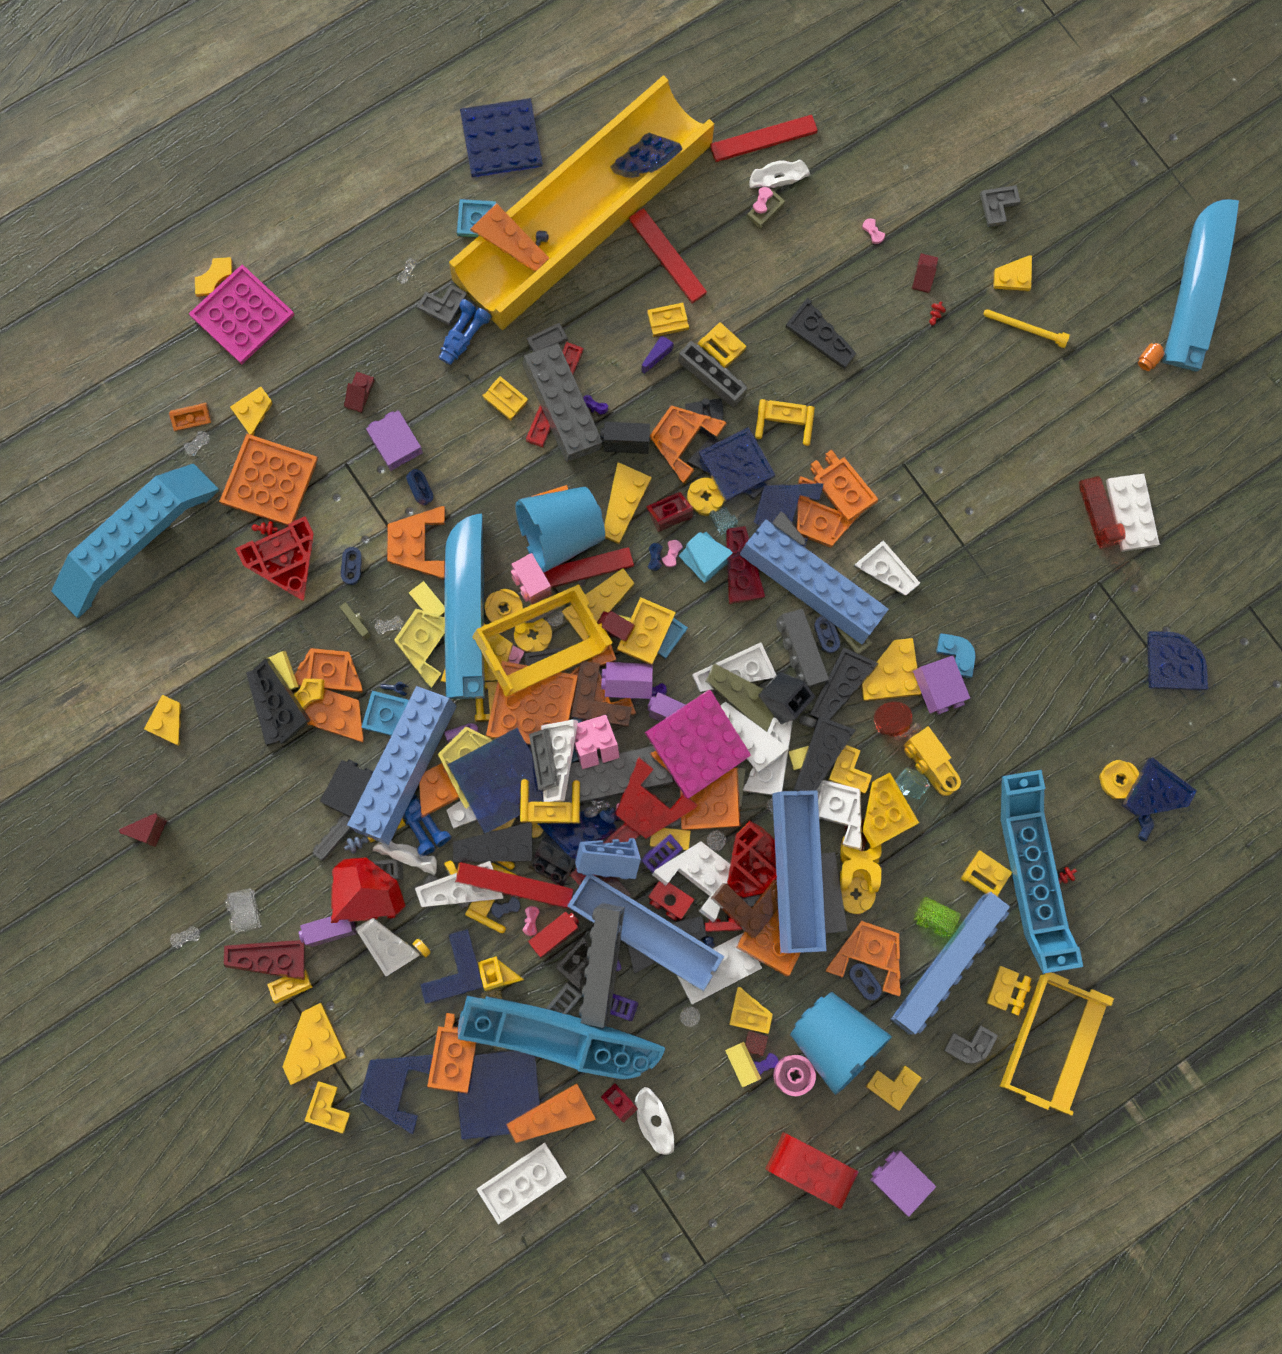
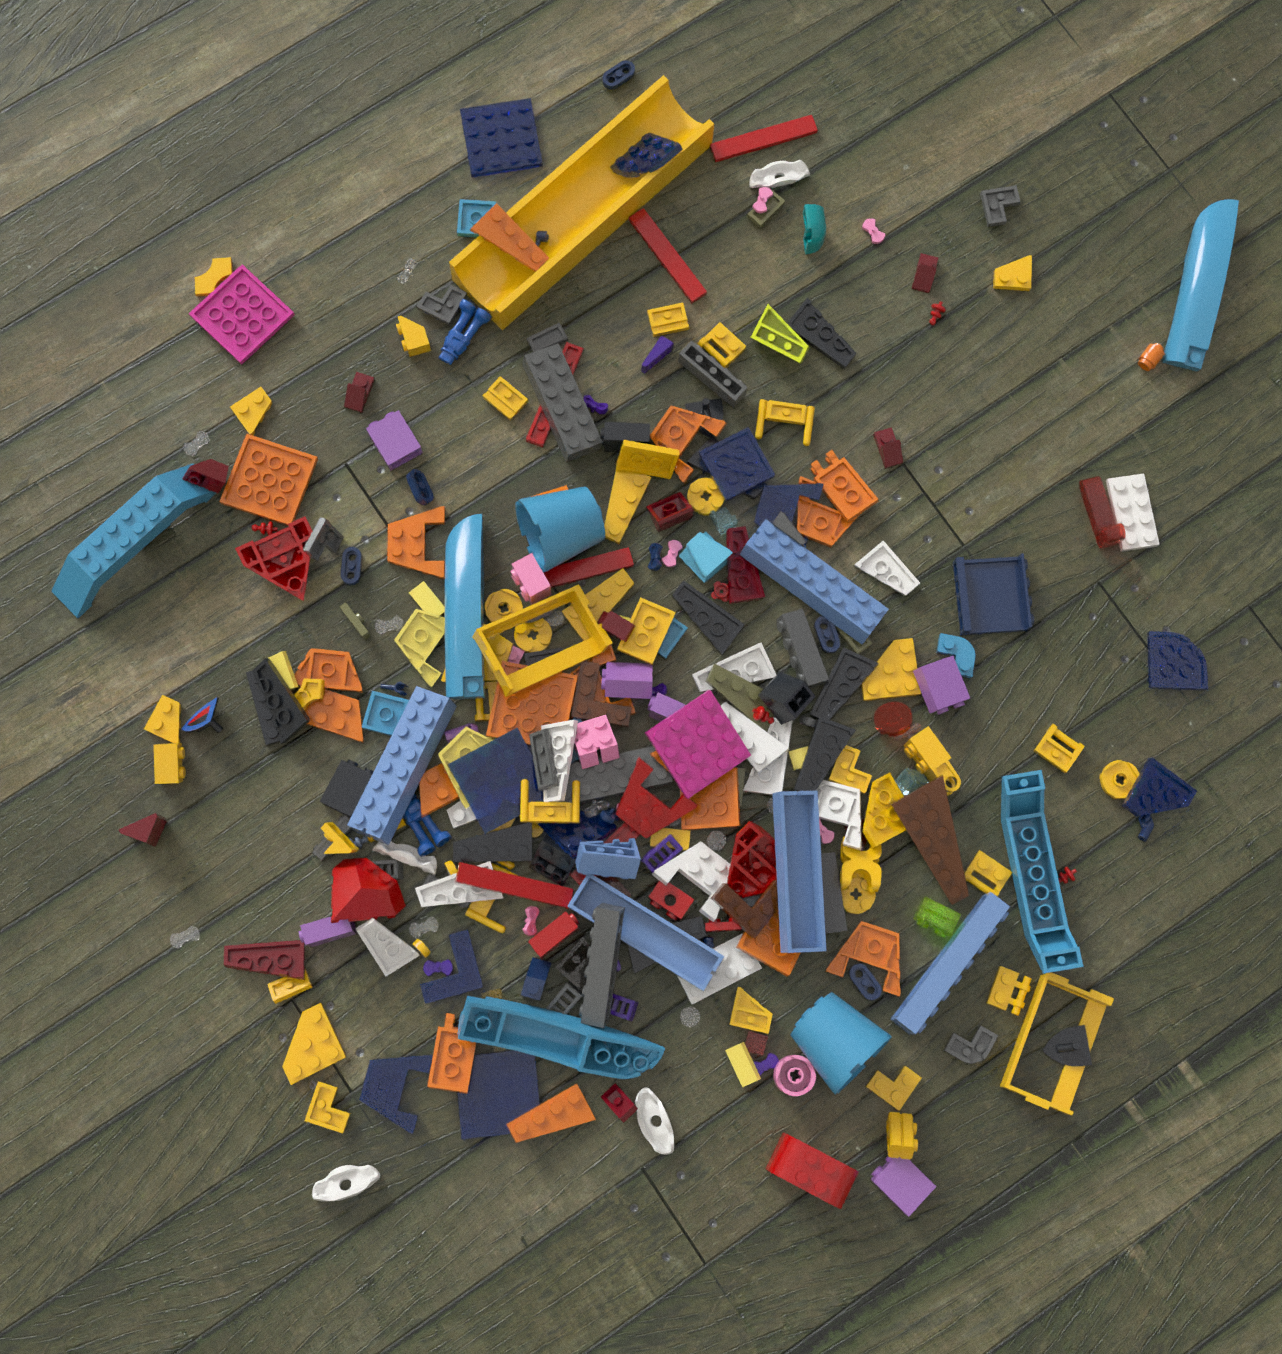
orange slope [169,403,211,431] -> none
clear brick [225,888,262,934] -> none
white plate [477,1143,567,1224] -> none
yellow slope [478,956,524,992] -> none
dark blue piece [491,897,521,919] -> none
yellow piece [984,310,1070,349] -> none
none -> yellow brick [153,743,186,784]
none -> shield [181,697,223,733]
none -> dark red slope [182,459,229,493]
none -> dark grey plate [303,517,344,561]
none -> white piece [312,1165,381,1202]
none -> yellow slope [321,822,359,854]
none -> yellow slope [396,316,431,357]
none -> clear piece [409,916,439,938]
none -> dark purple piece [423,959,454,977]
none -> dark blue slope [521,957,551,1001]
none -> dark blue plate [603,60,635,90]
none -> yellow plate [616,440,679,479]
none -> black wing [672,580,745,655]
none -> red plate [711,581,729,602]
none -> neon yellow wedge [751,304,810,364]
none -> red hair [752,706,774,724]
none -> teal brick [803,204,827,255]
none -> bright pink piece [819,819,834,844]
none -> dark red slope [873,427,903,469]
none -> yellow brick [886,1112,918,1159]
none -> reddish brown wing [891,775,969,905]
none -> dark blue panel [953,553,1034,635]
none -> yellow plate [1034,724,1085,773]
none -> black shield [1042,1025,1092,1066]

